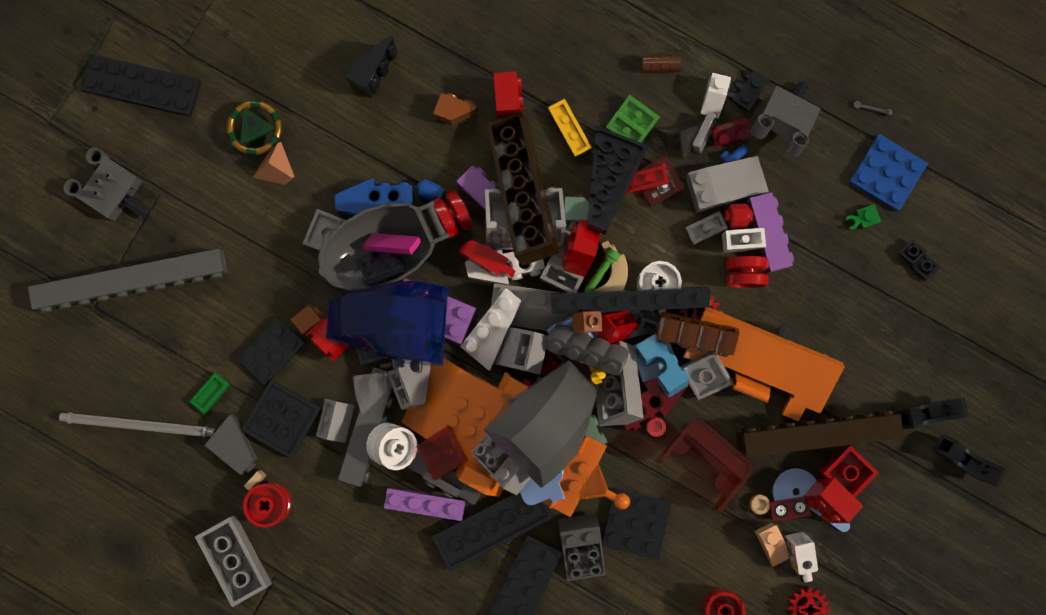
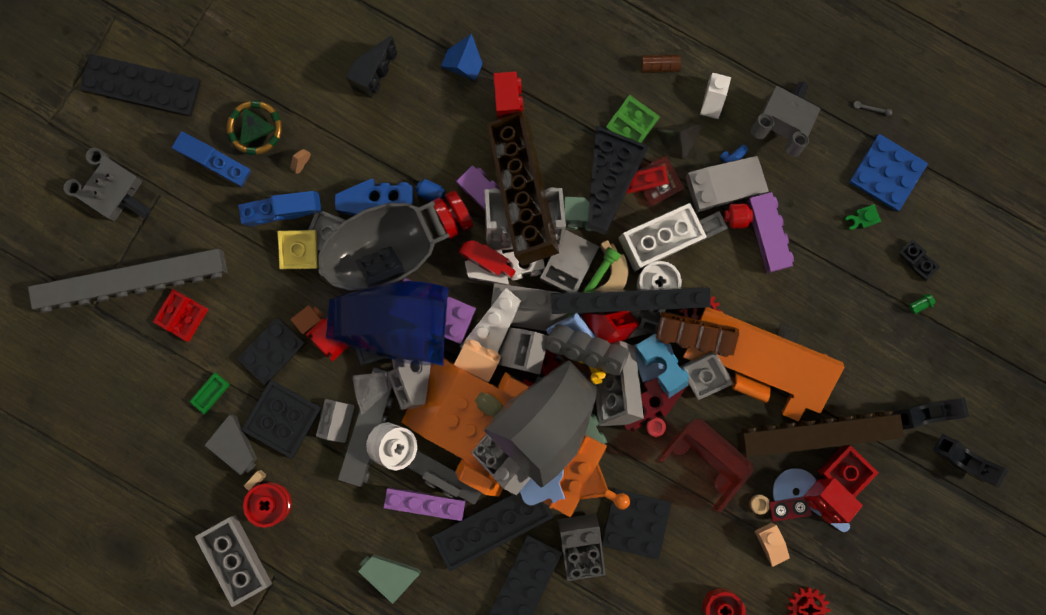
light grey piece [59,412,216,438] -> none
nougat slope [252,142,295,185] -> none
dark pink tile [363,233,421,255] -> none
clear red tile [416,426,468,481] -> none
dark orange slope [433,93,477,125] -> none
yellow plate [548,99,592,158] -> none
red brick [562,219,601,277] -> none
dark orange brick [572,311,602,333] -> none
light grey tile [692,112,717,153] -> none
dark red plate [711,118,750,147] -> none
white slope [722,228,766,253] -> none
red wheel [725,256,769,288] -> none
black plate [727,70,770,112] -> none
white torso [784,532,818,582] -> none
none -> red slope [153,289,209,342]
none -> blue brick [172,131,251,188]
none -> blue brick [238,191,322,226]
none -> light yellow tile [278,230,319,269]
none -> medium nougat tile [290,149,311,174]
none -> sand green slope [358,554,421,604]
none -> blue slope [441,33,483,81]
none -> light nougat brick [454,339,501,382]
none -> olive plant [475,392,503,417]
none -> white slope [618,203,707,272]
none -> green pin [908,294,936,315]

